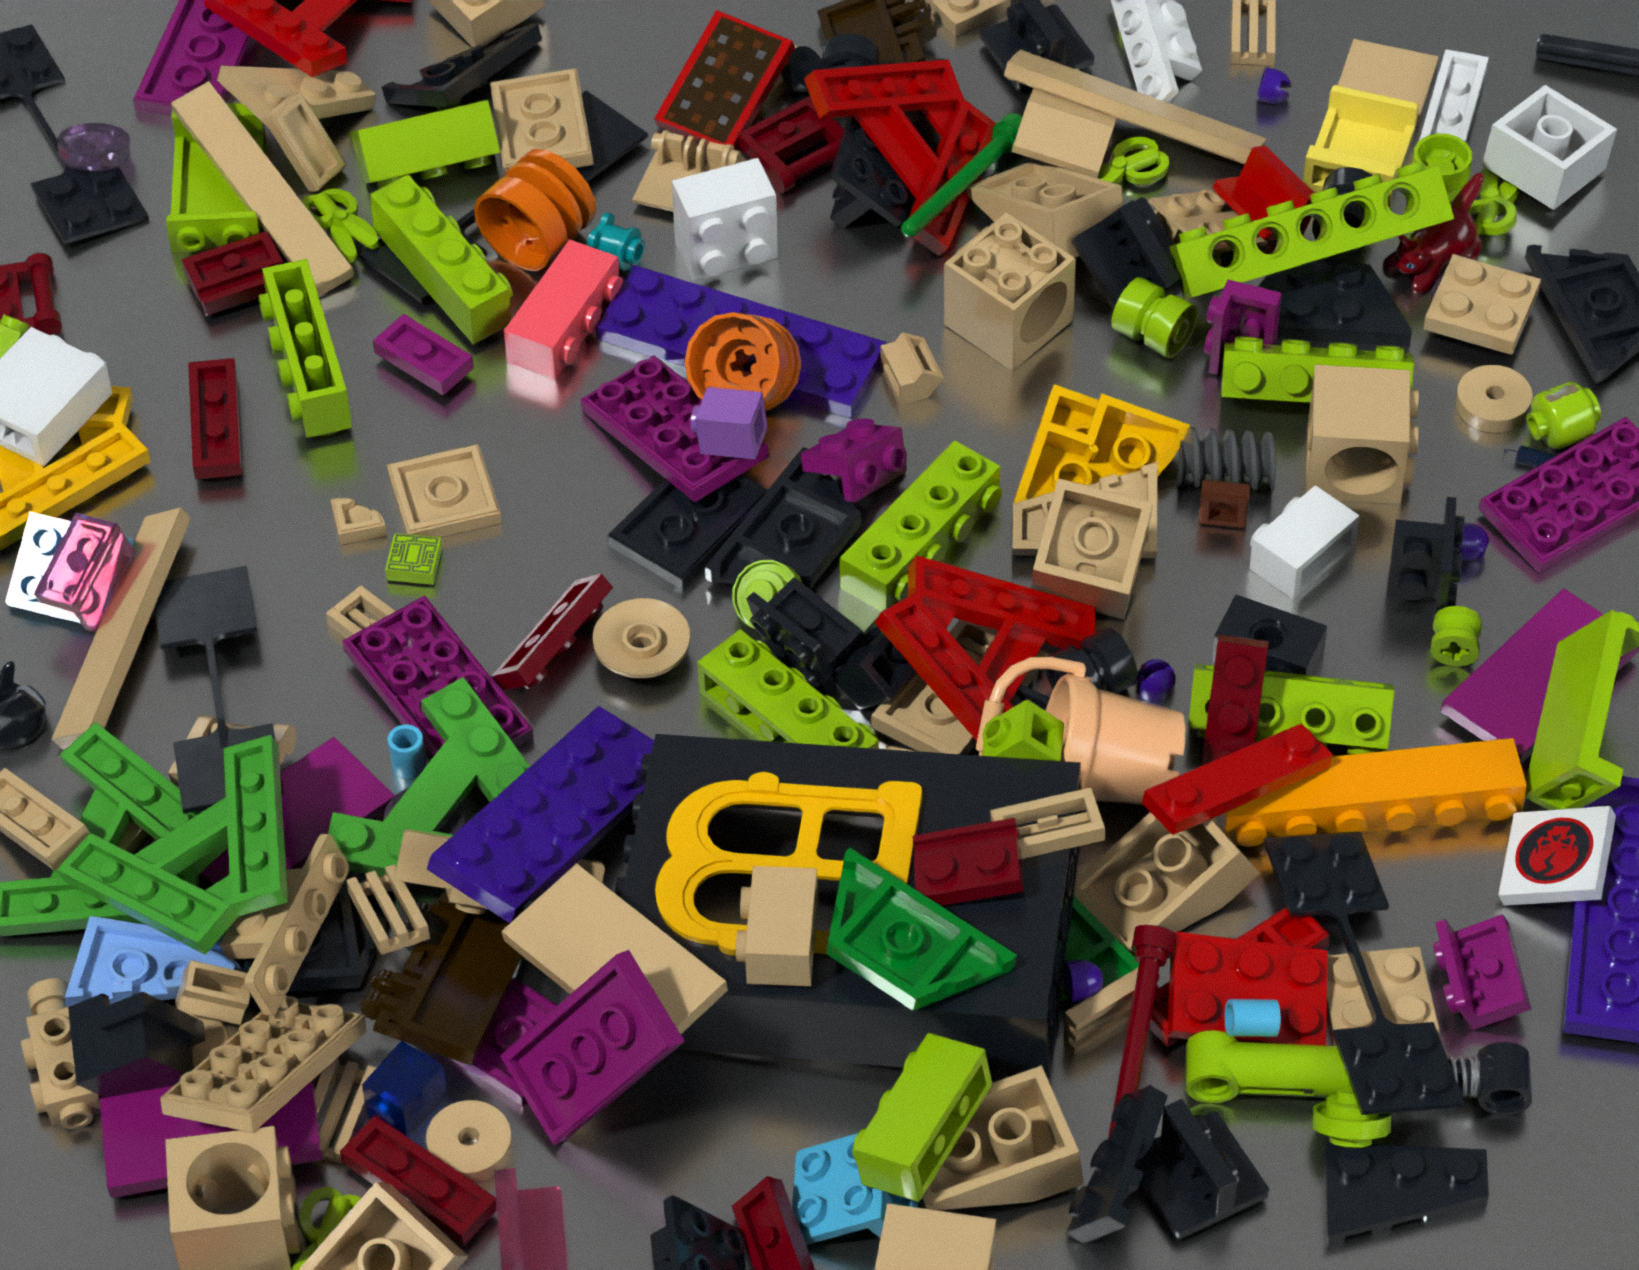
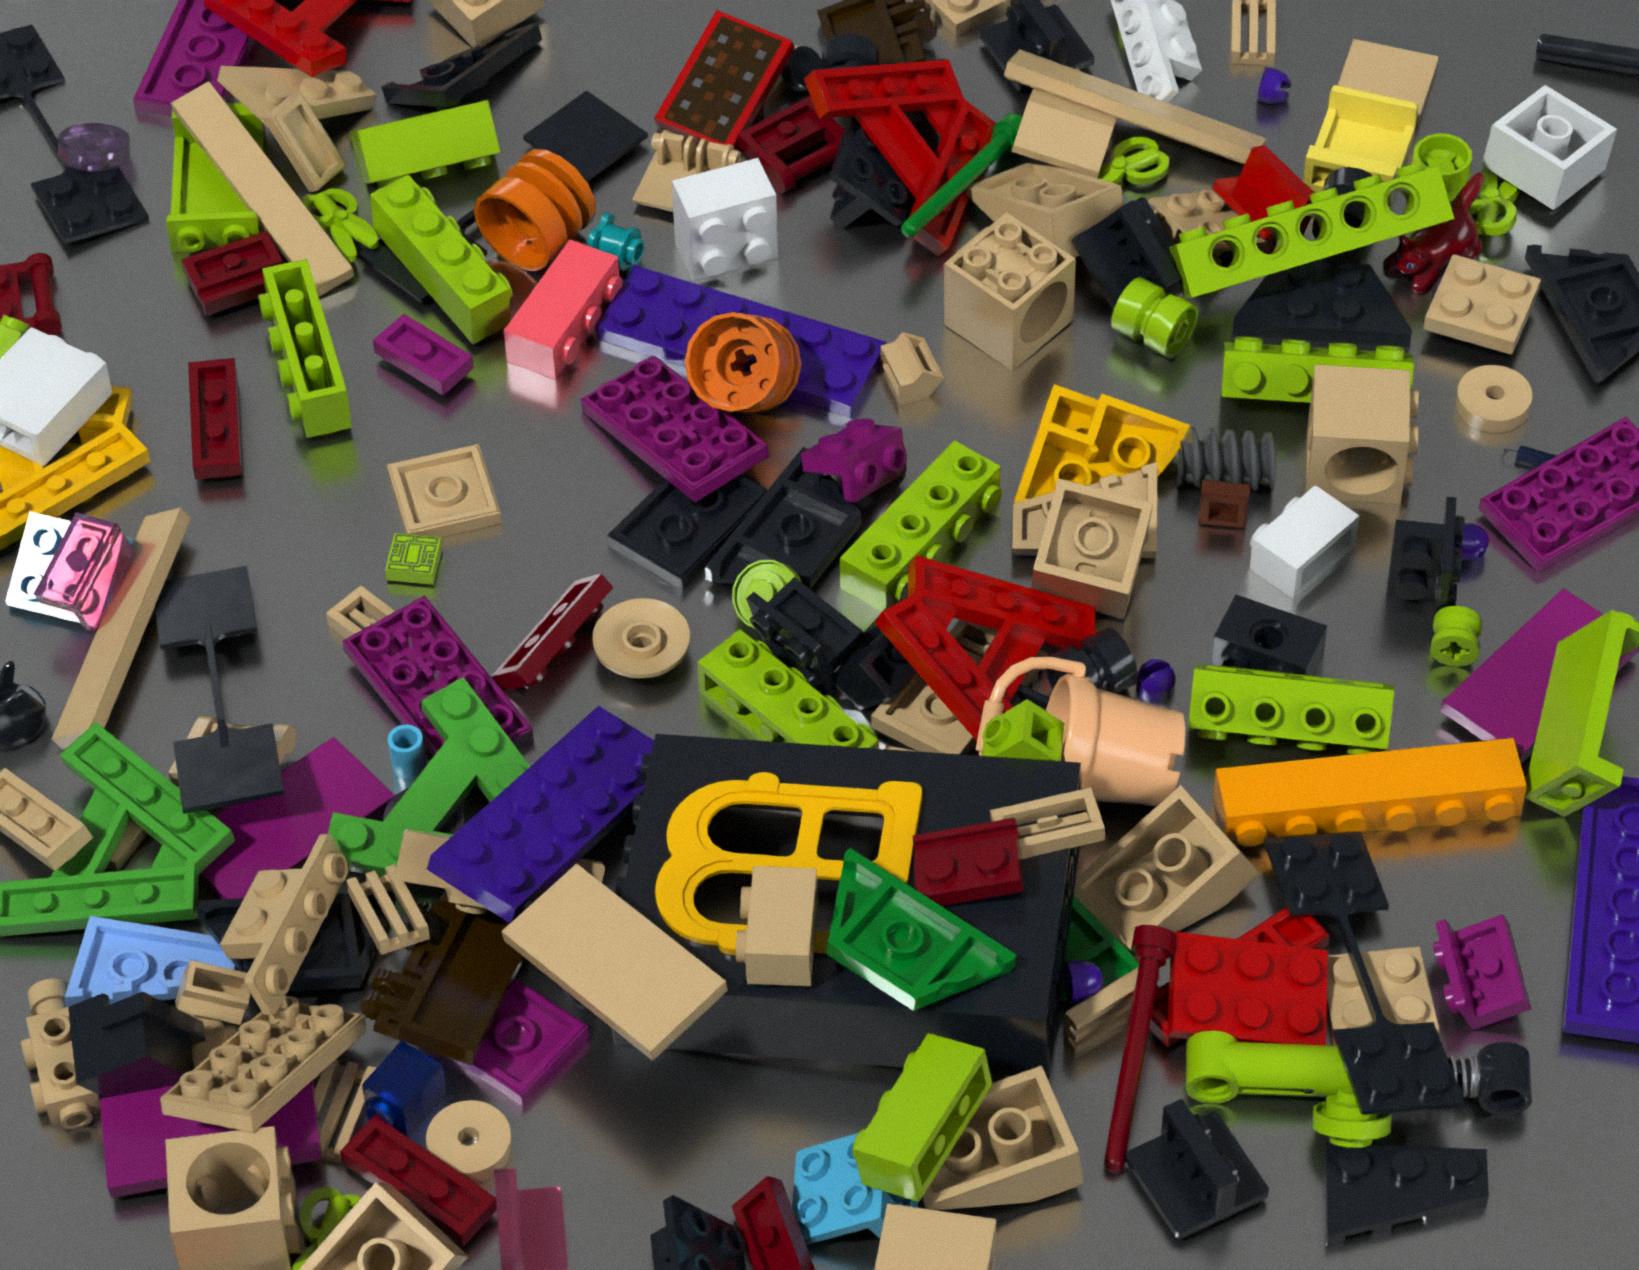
bright green plate [57,735,288,955] -> none
tan tile [331,498,387,545] -> none
tan tile [490,68,594,175] -> none
magenta tile [500,950,685,1145] -> none
medium lavender brick [691,387,768,459] -> none
black wing [1066,1085,1168,1244] -> none
red plate [1142,723,1333,836] -> none
dark red plate [1201,635,1269,766] -> none
magenta bracket [1204,279,1282,375] -> none
medium azure hinge [1224,999,1281,1037] -> none
white plate [1419,49,1489,143] -> none
tile [1498,806,1616,906] -> none
lime head [1526,381,1601,450] -> none

